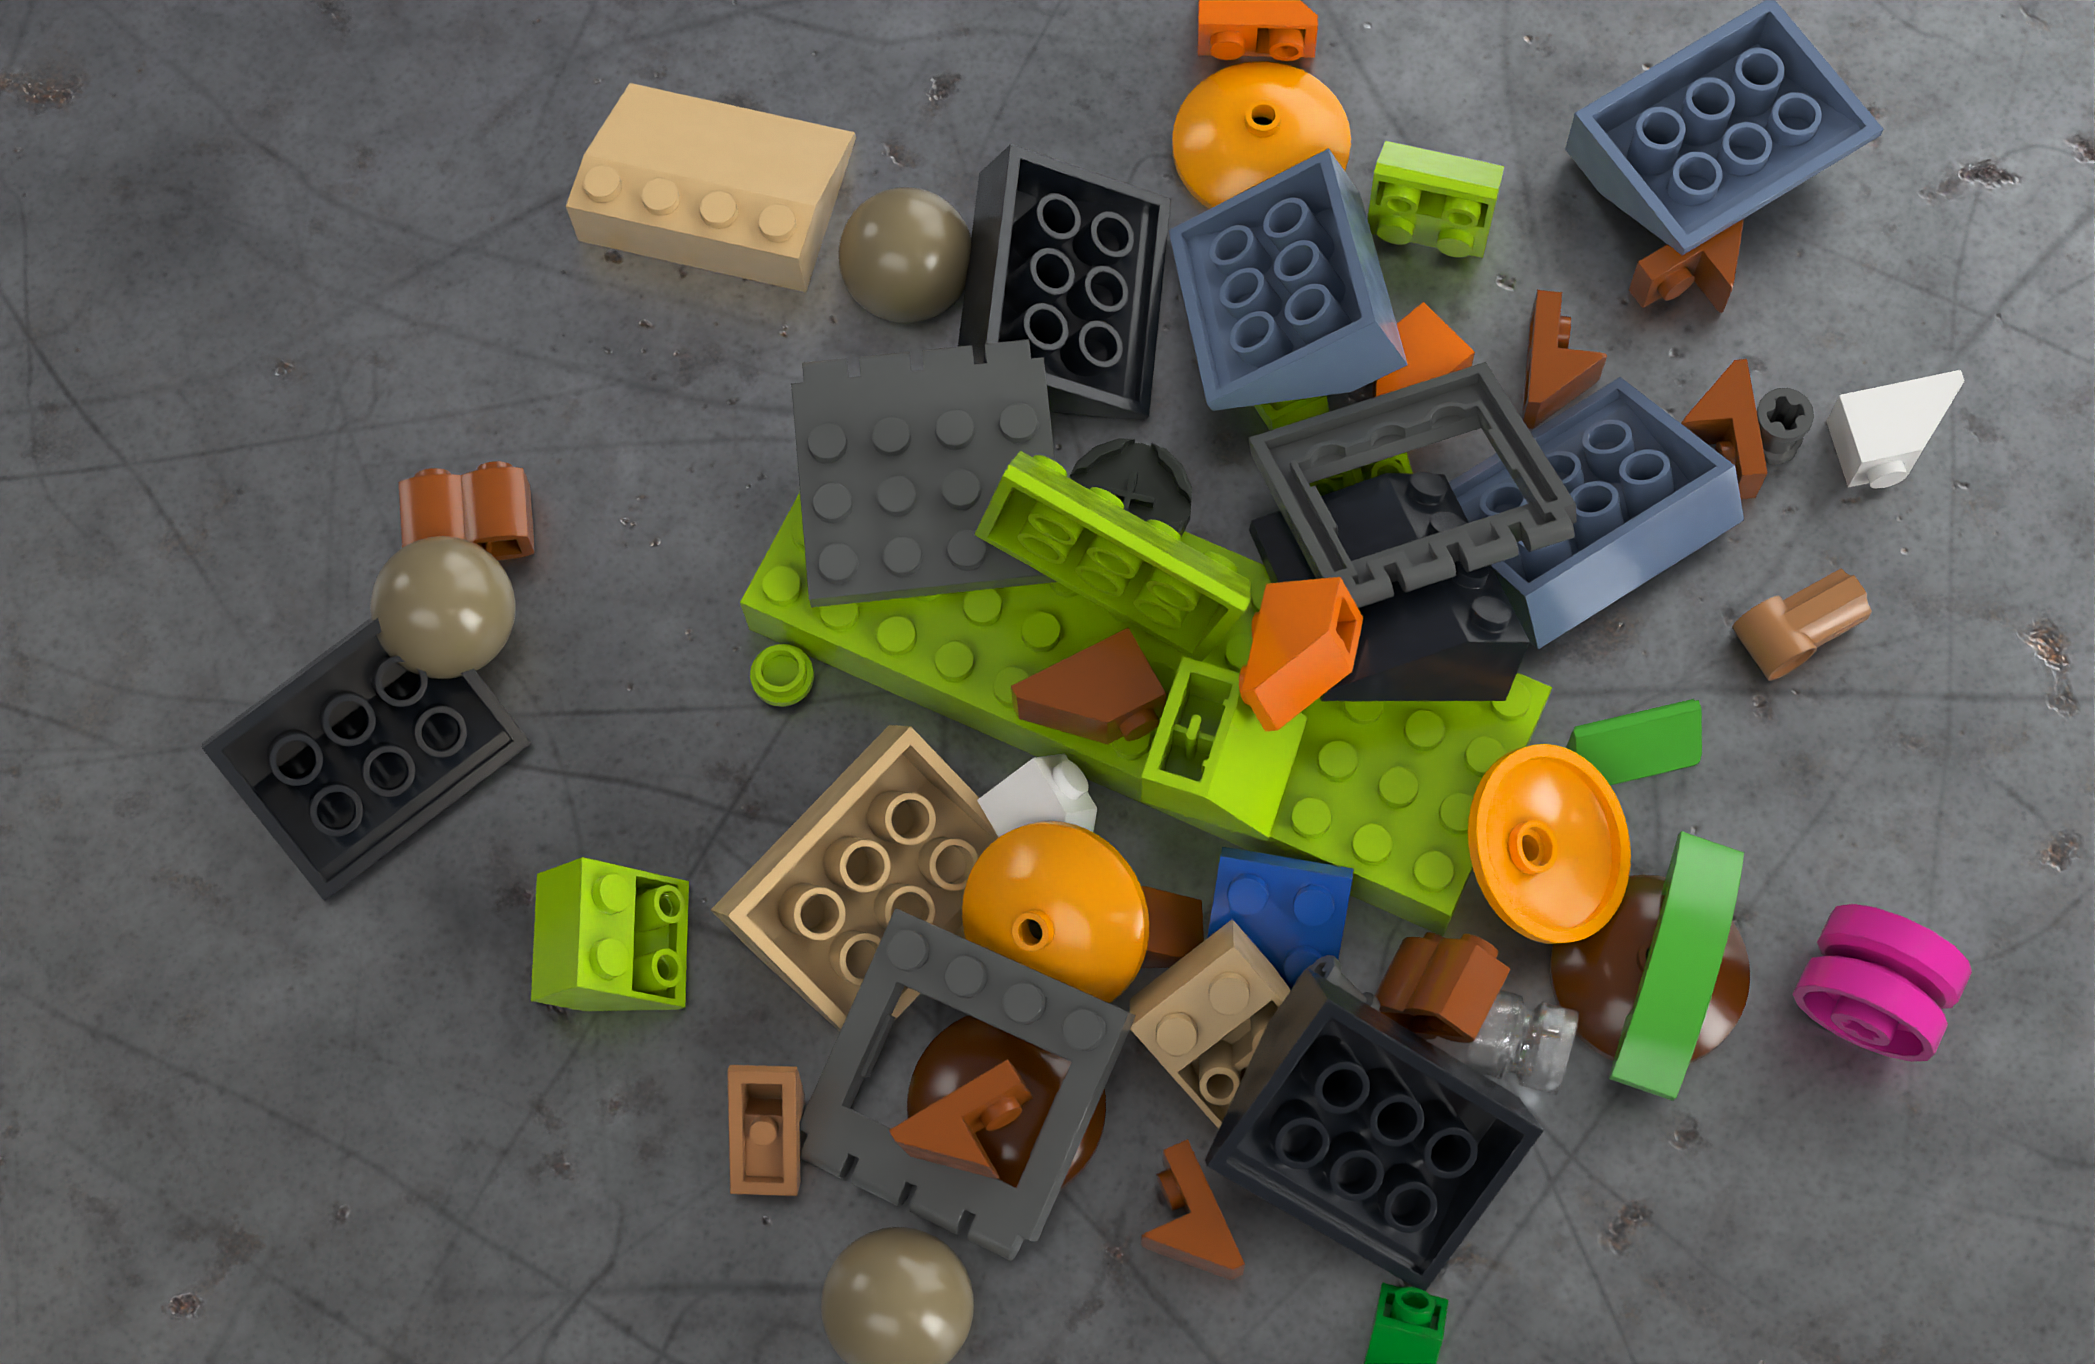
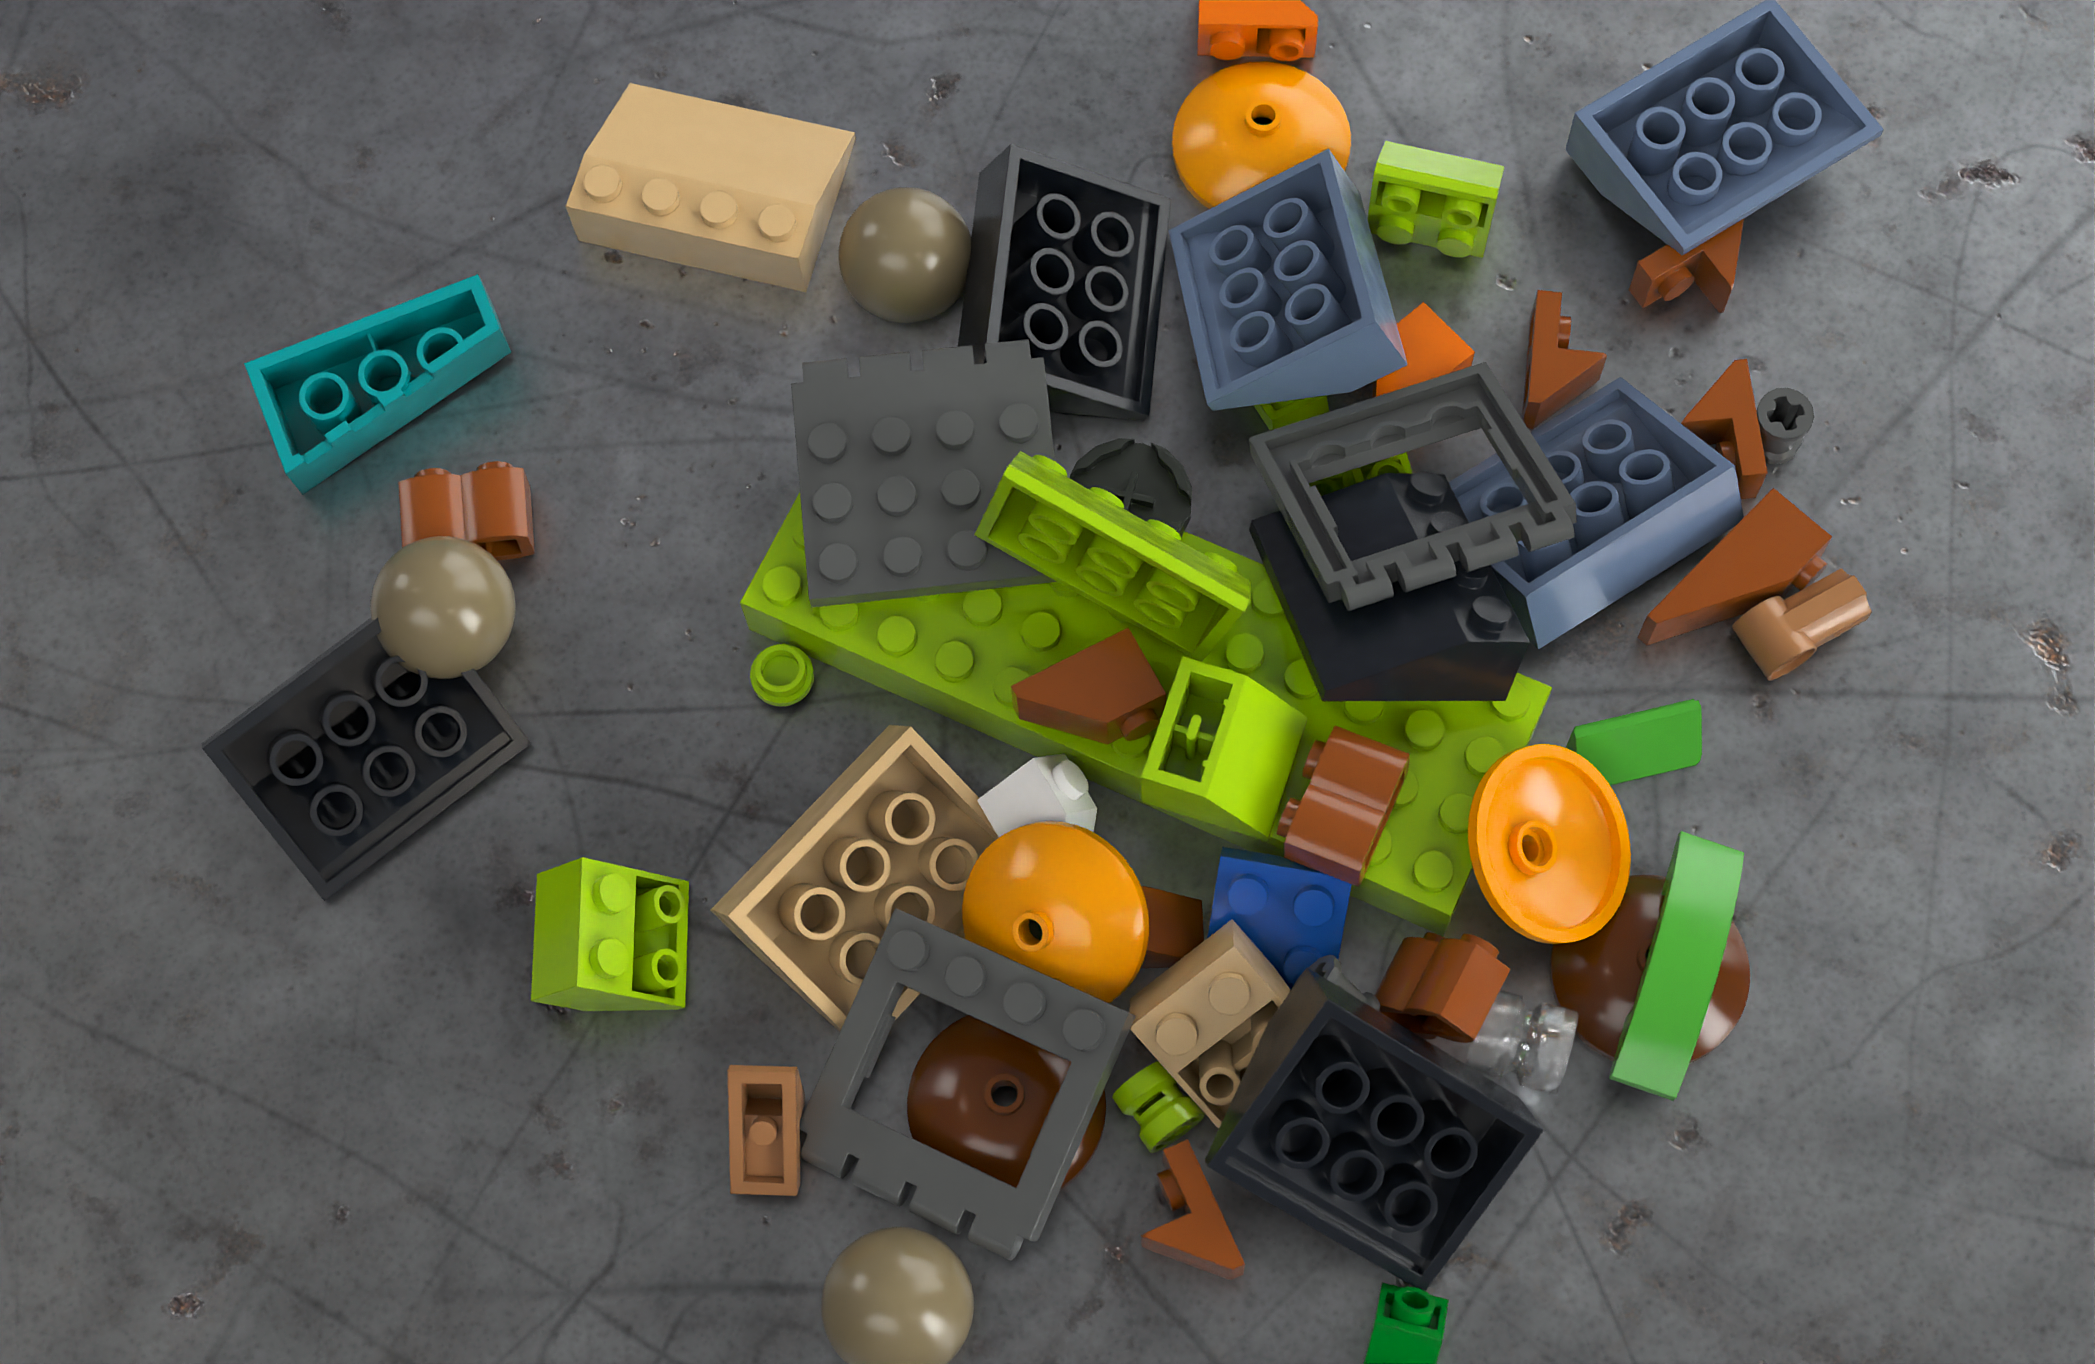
dark orange slope [889,1059,1033,1179] -> none
orange slope [1239,577,1363,731] -> none
dark pink wheel [1793,904,1972,1062] -> none
white slope [1826,370,1965,488] -> none
none -> teal wedge [244,274,512,495]
none -> lime wheel [1112,1061,1205,1153]
none -> dark orange brick [1277,726,1410,887]
none -> dark orange slope [1637,488,1832,646]

